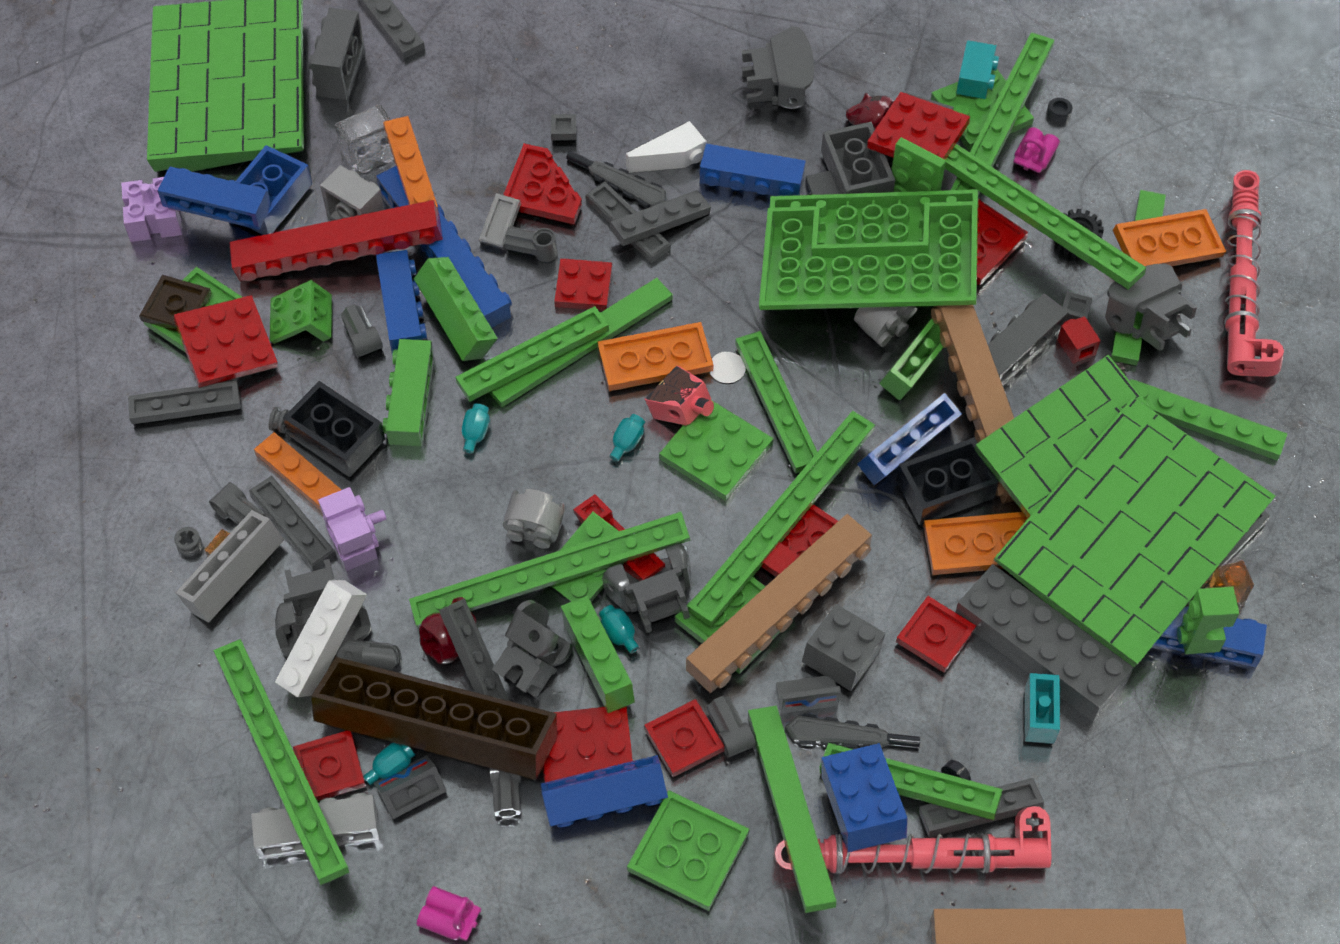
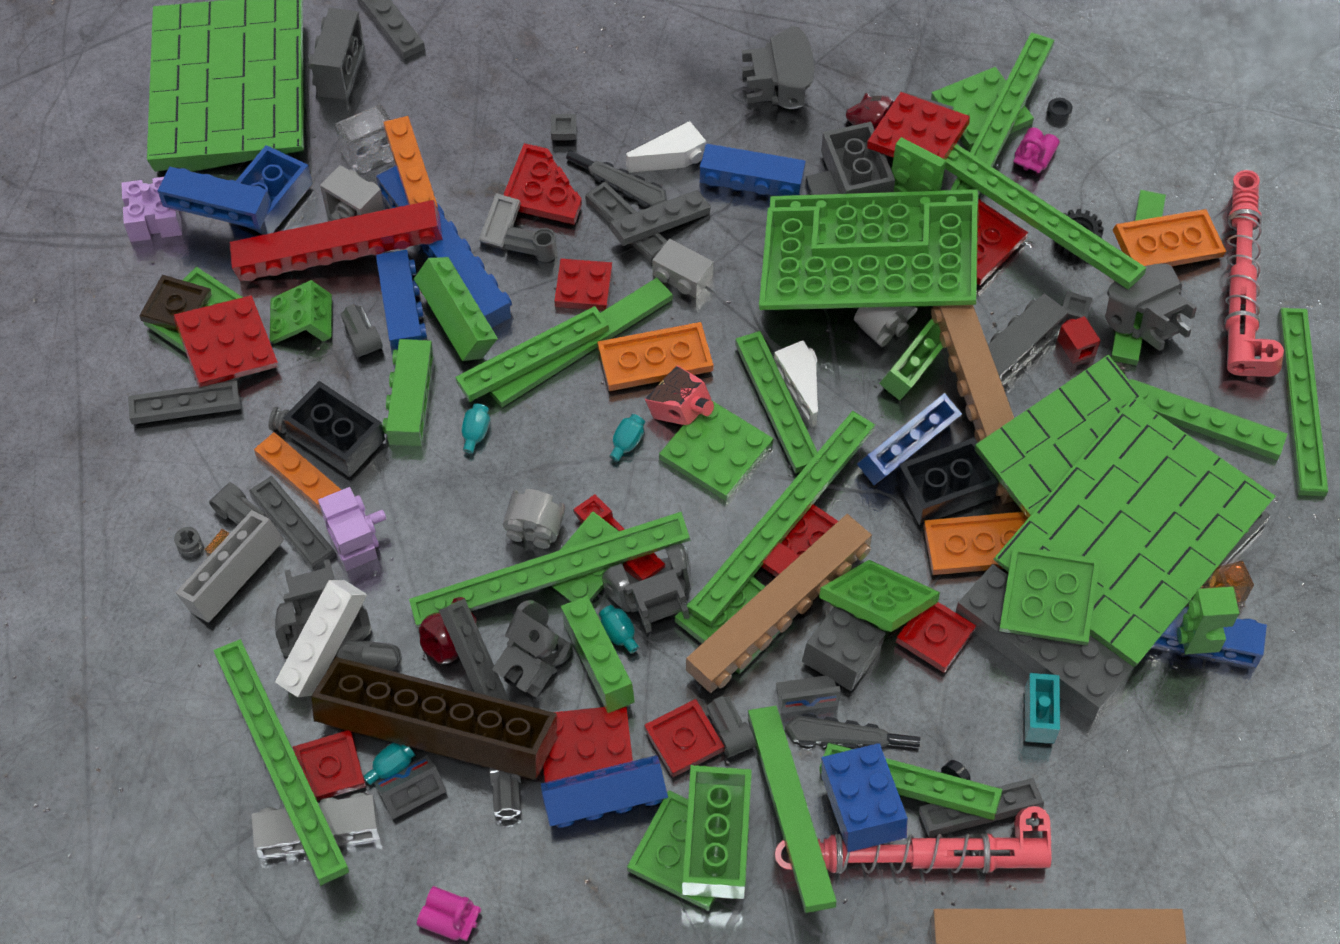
white sticker [710,352,746,383] -> none
teal brick [956,40,999,99] -> none
none -> light grey brick [652,239,714,298]
none -> bright green brick [682,765,752,899]
none -> white slope [774,340,818,428]
none -> bright green plate [819,560,940,632]
none -> bright green plate [1000,545,1101,646]
none -> bright green tile [1279,308,1328,496]

